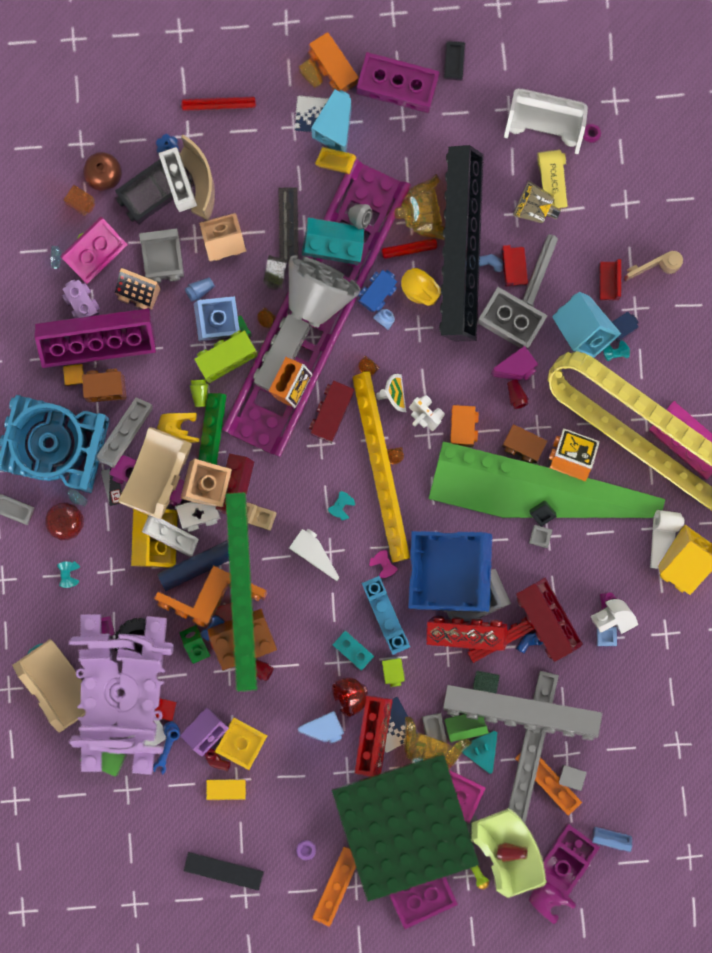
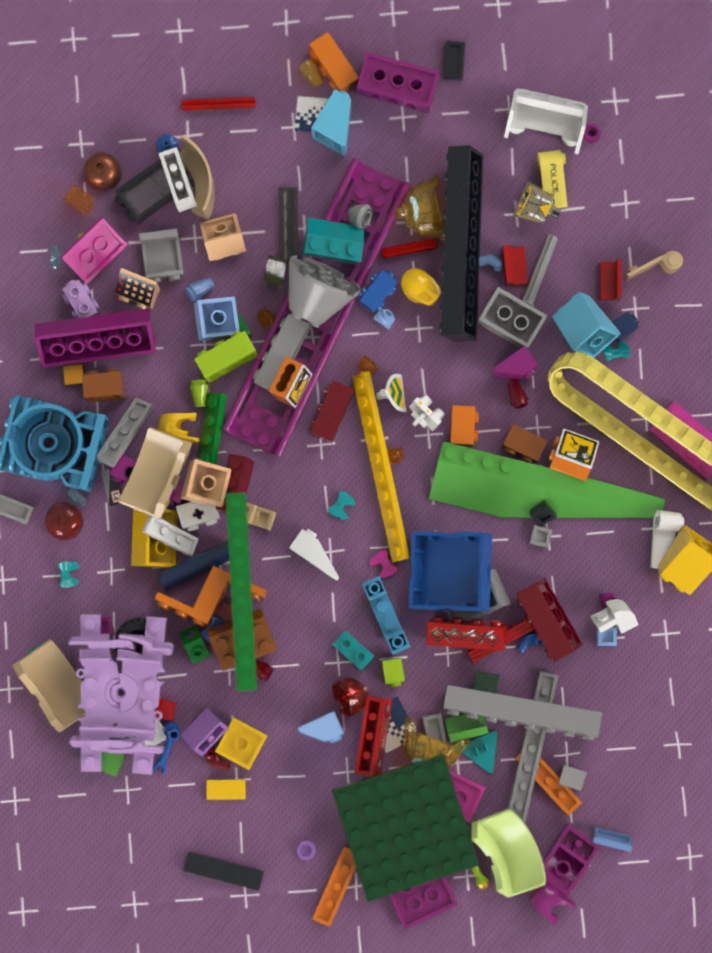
yellow tile [315,147,356,174] -> none
dark red cone [497,842,528,862] -> none

